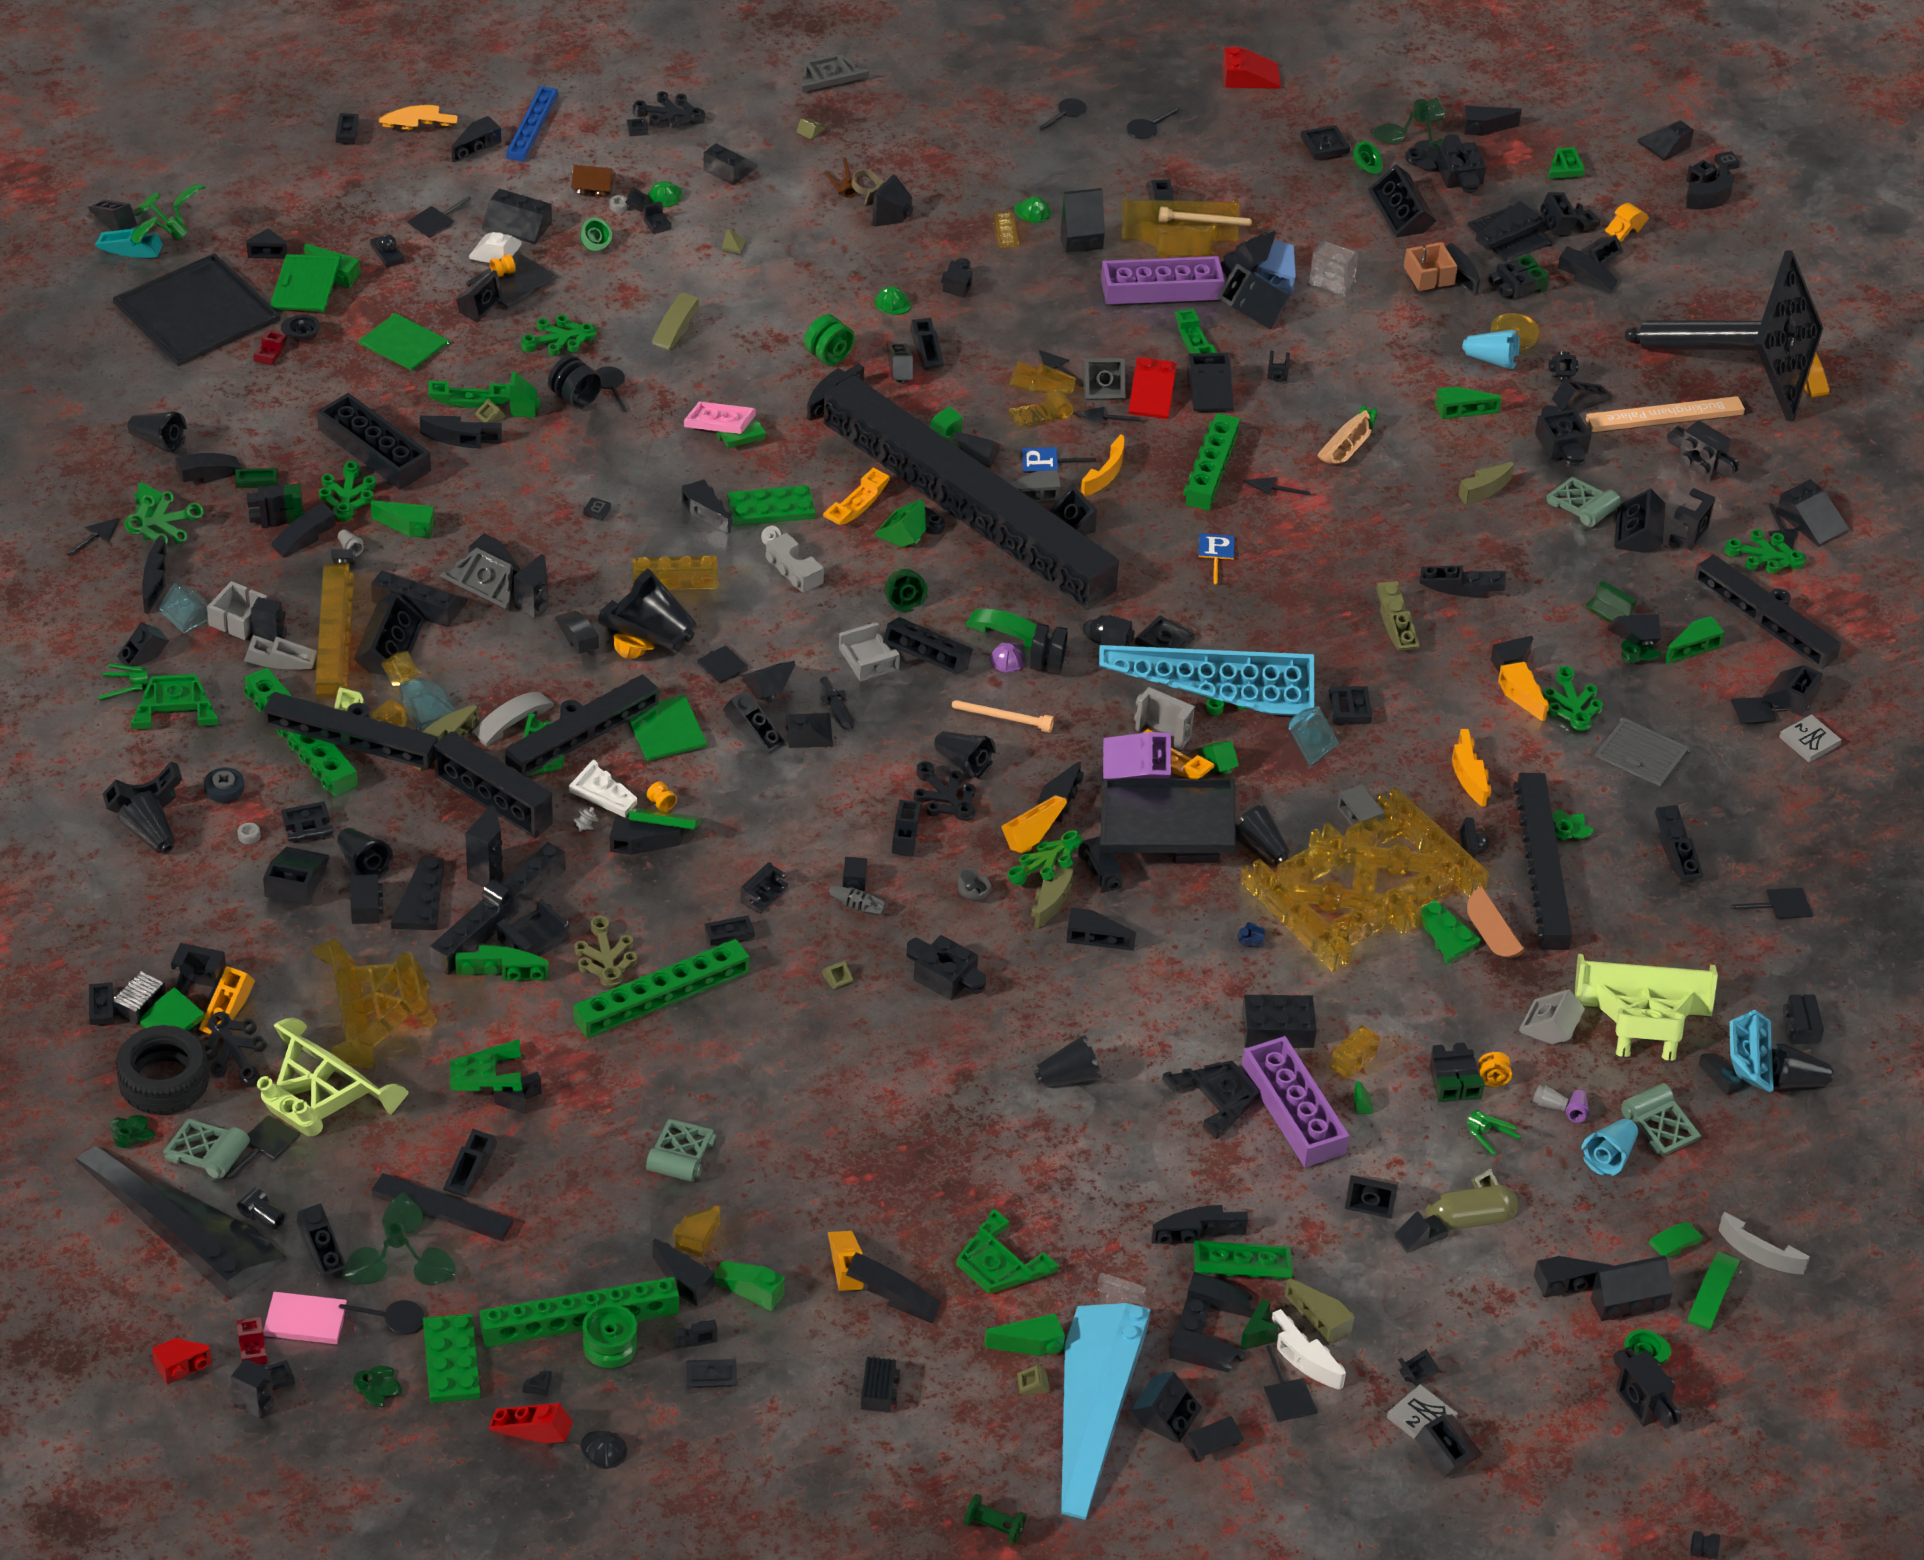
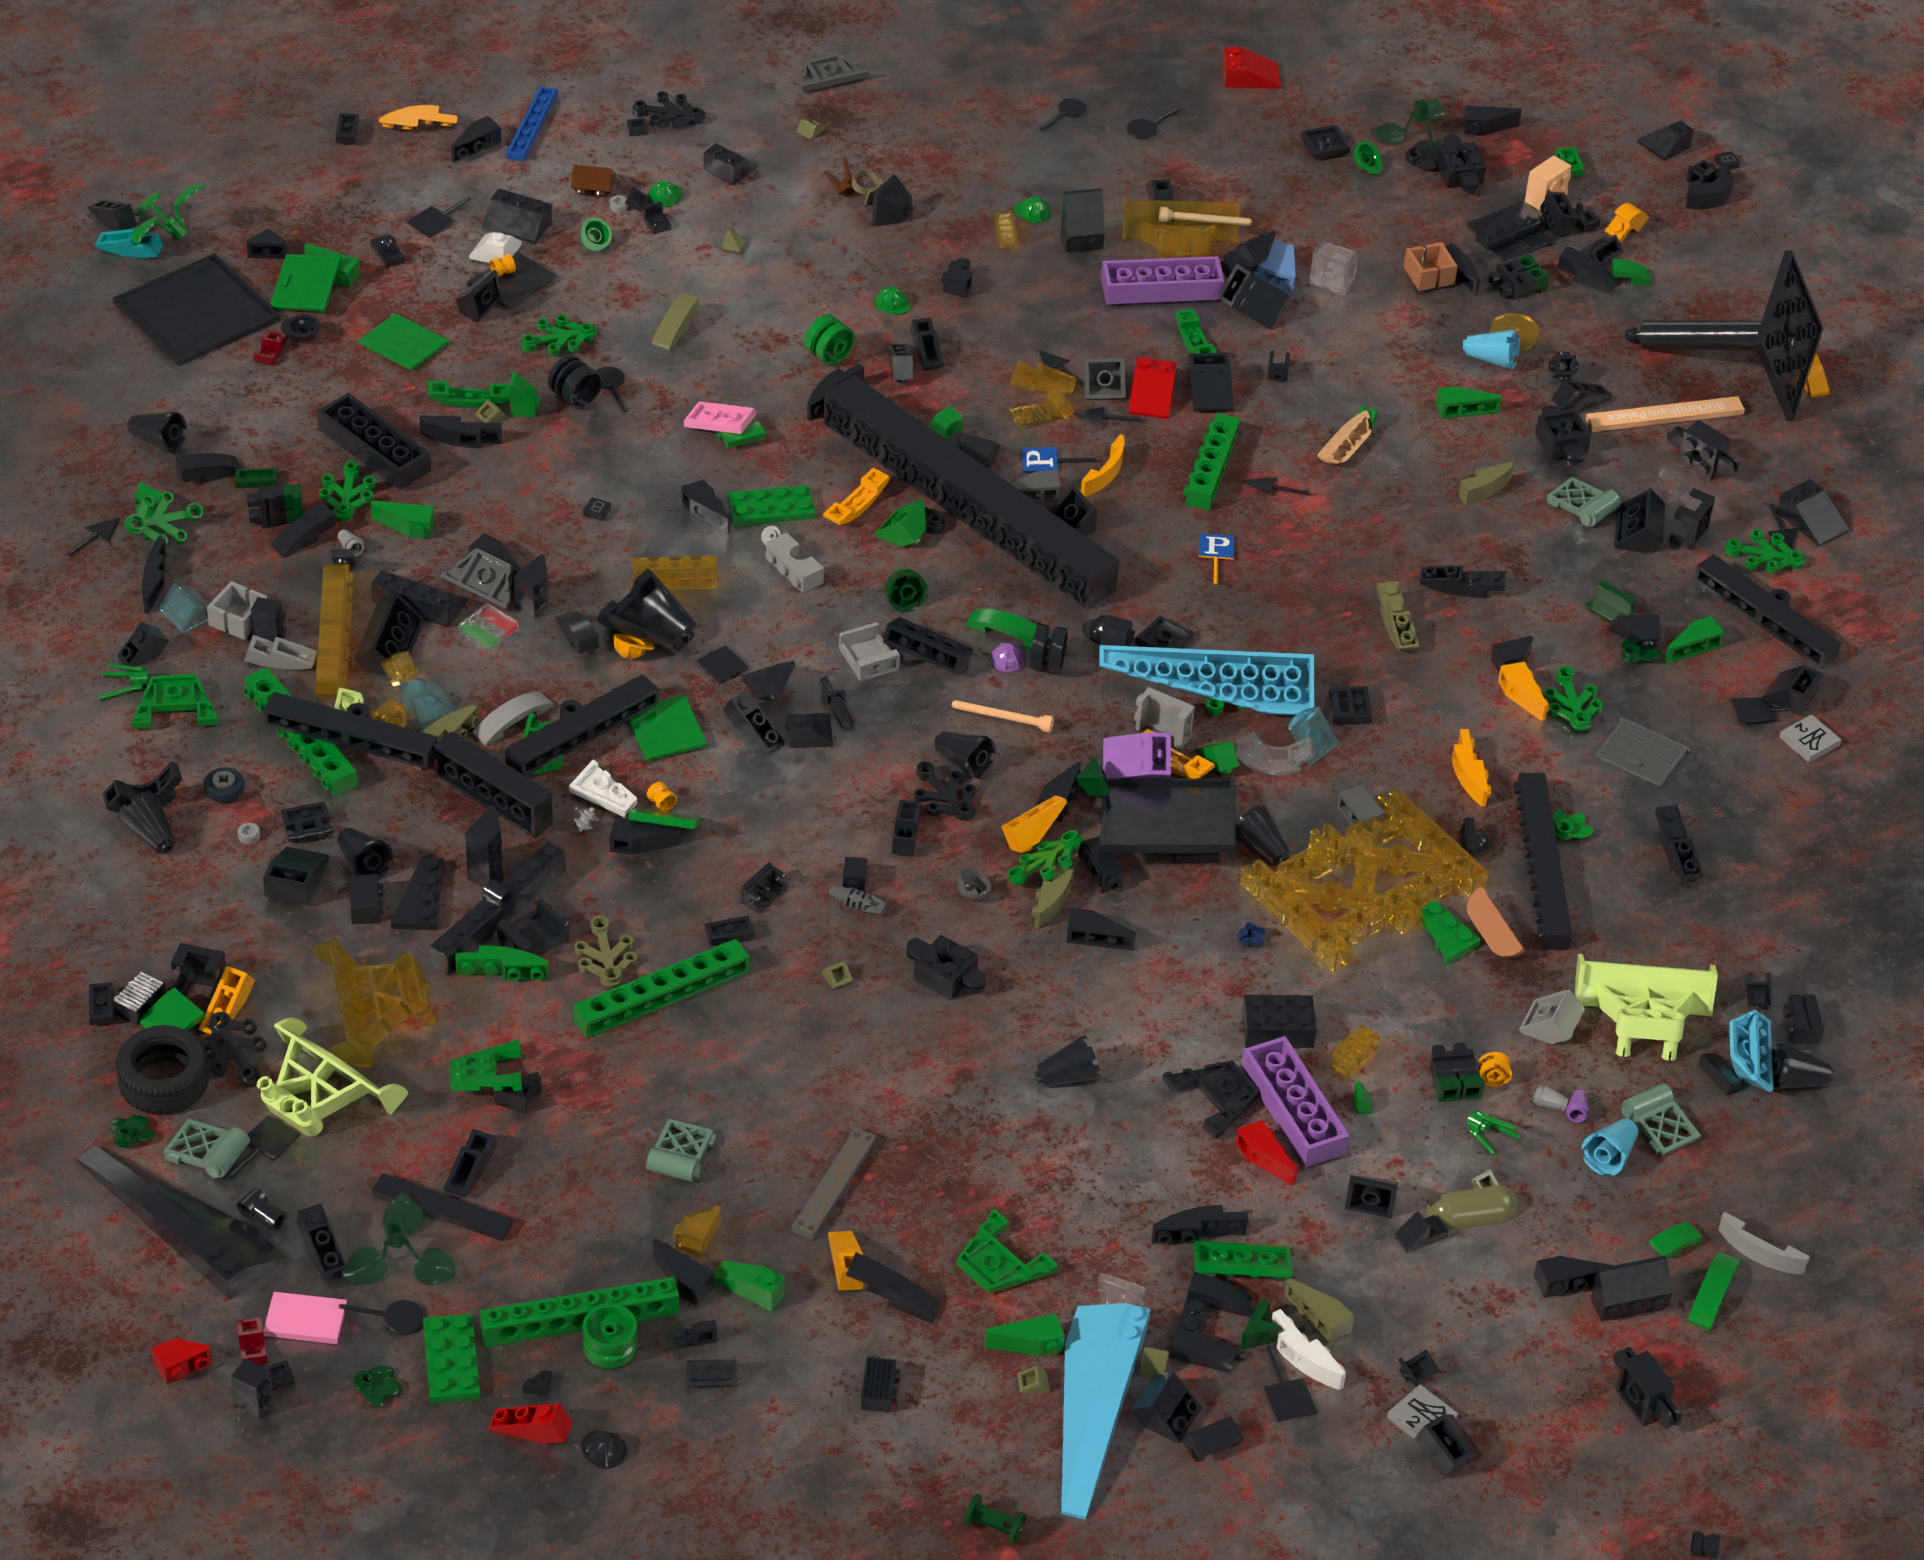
black slope [1368,164,1437,238] -> none
green piece [1624,1329,1671,1364] -> none
black piece [1731,888,1813,919] -> none
none -> clear tile [458,602,519,649]
none -> dark grey tile [792,1127,877,1240]
none -> dark green slope [1076,757,1111,796]
none -> olive slope [1140,1347,1169,1378]
none -> red slope [1235,1120,1298,1185]
none -> clear arch [1236,732,1315,775]
none -> light nougat brick [1525,155,1571,211]
none -> green slope [1612,259,1651,285]
none -> black window [1746,972,1773,1009]

